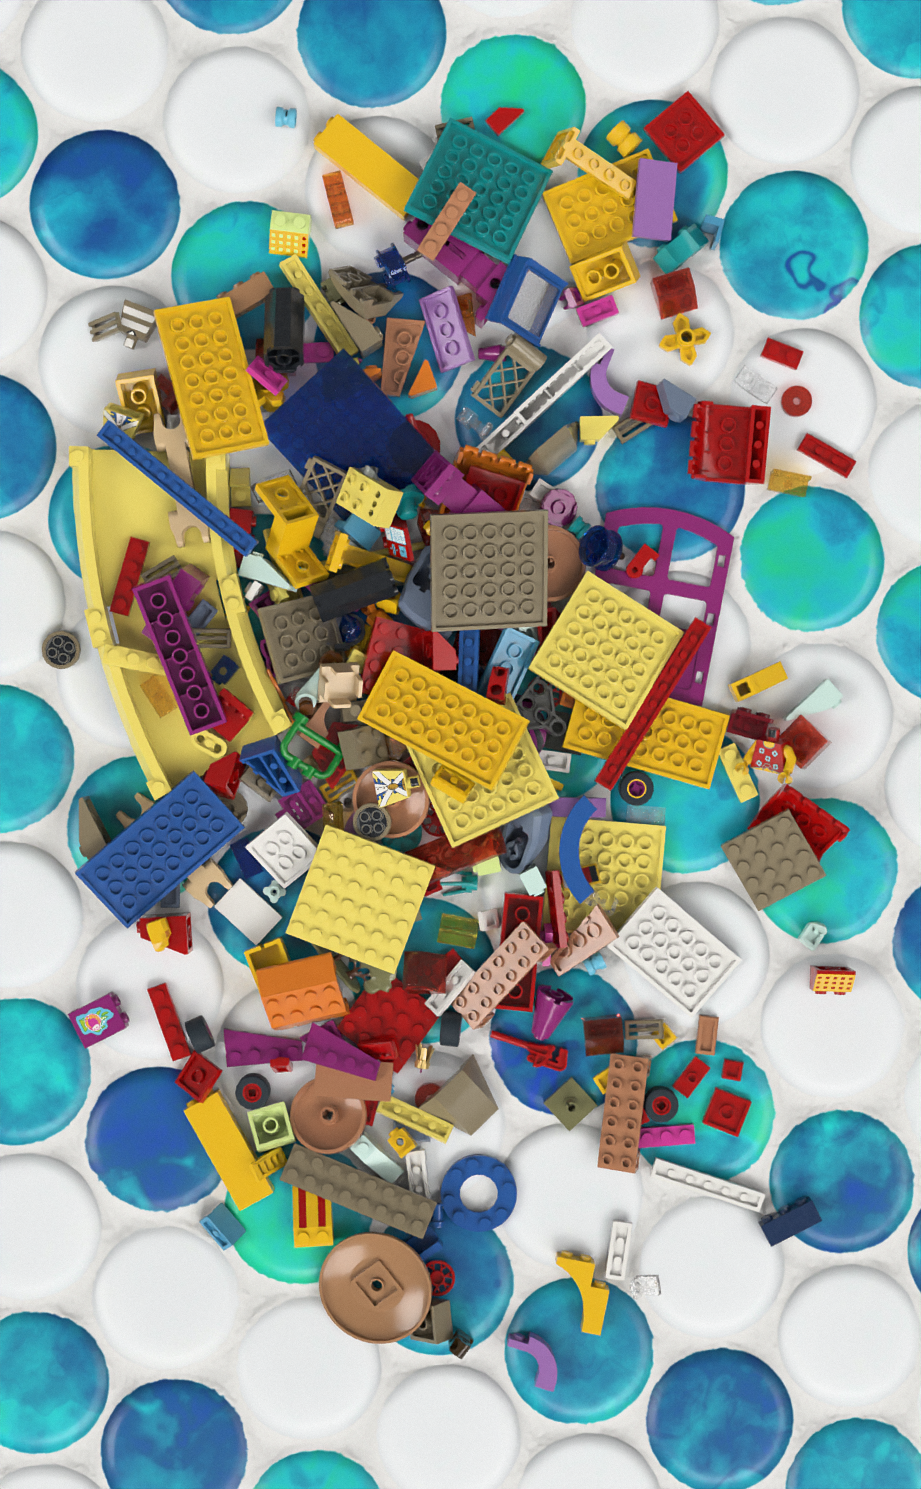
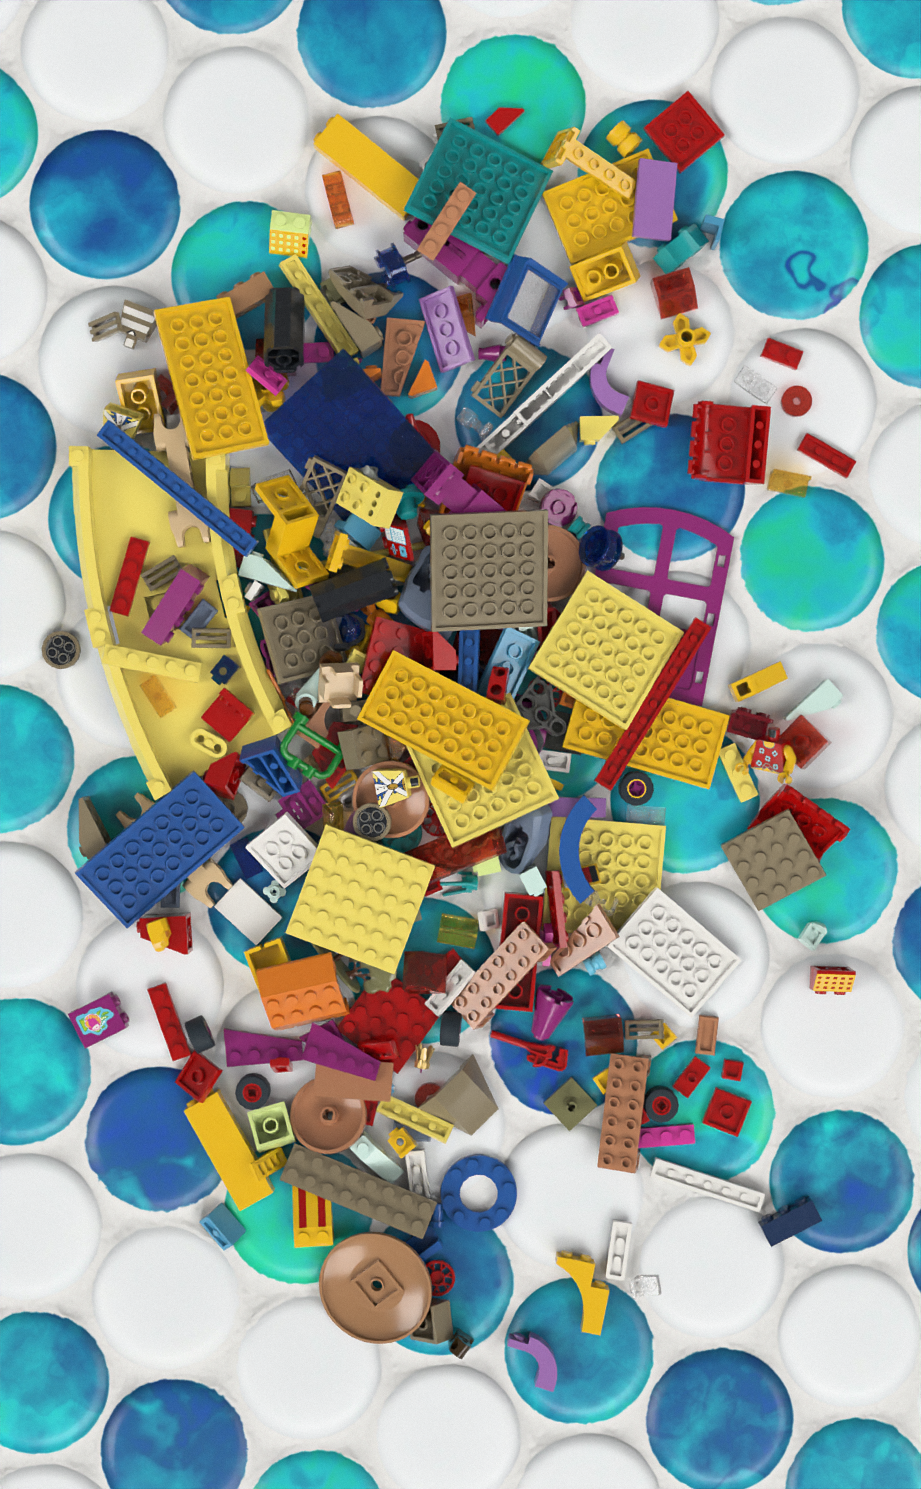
magenta brick [132,573,227,736] -> none
medium azure wheel [275,107,297,128] -> none
red leg [625,544,660,579] -> none
sand blue slope [656,378,696,423] -> none

